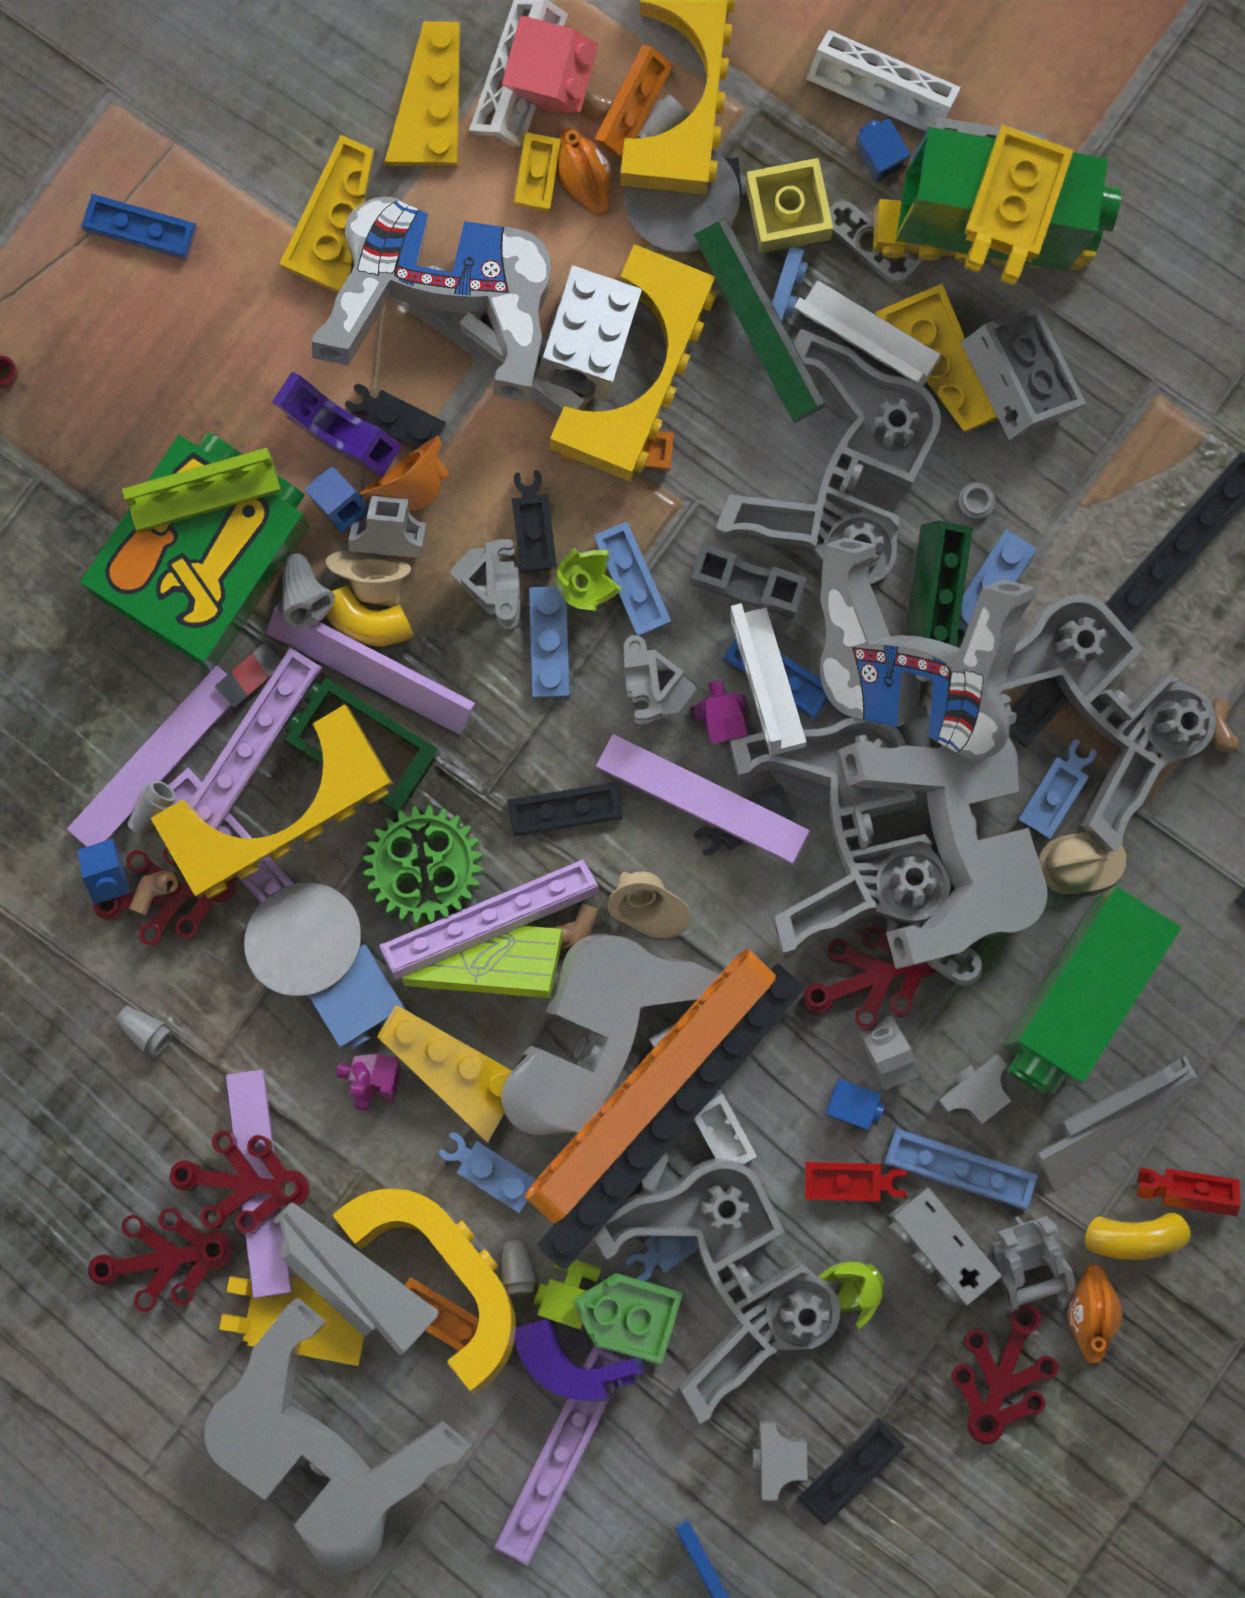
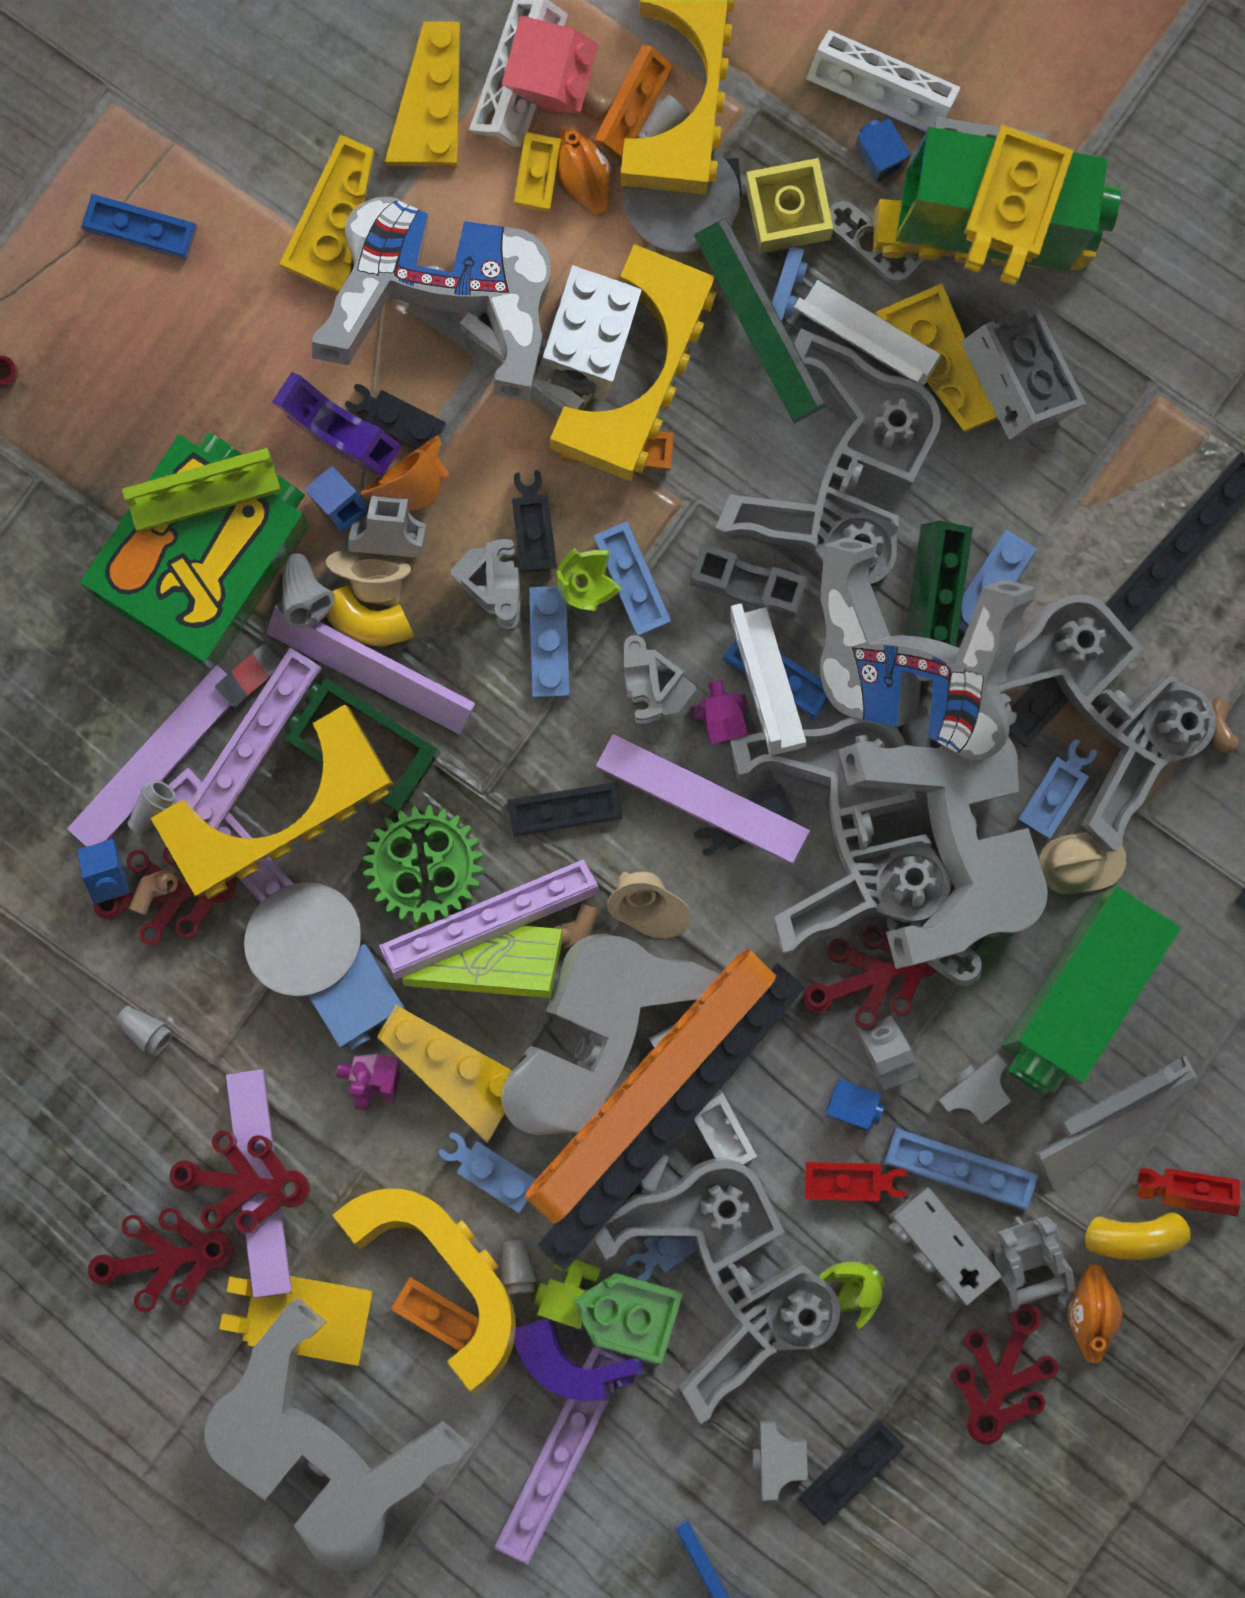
light grey wedge [273,1203,439,1356] -> none
light grey plate [958,483,995,520] -> none

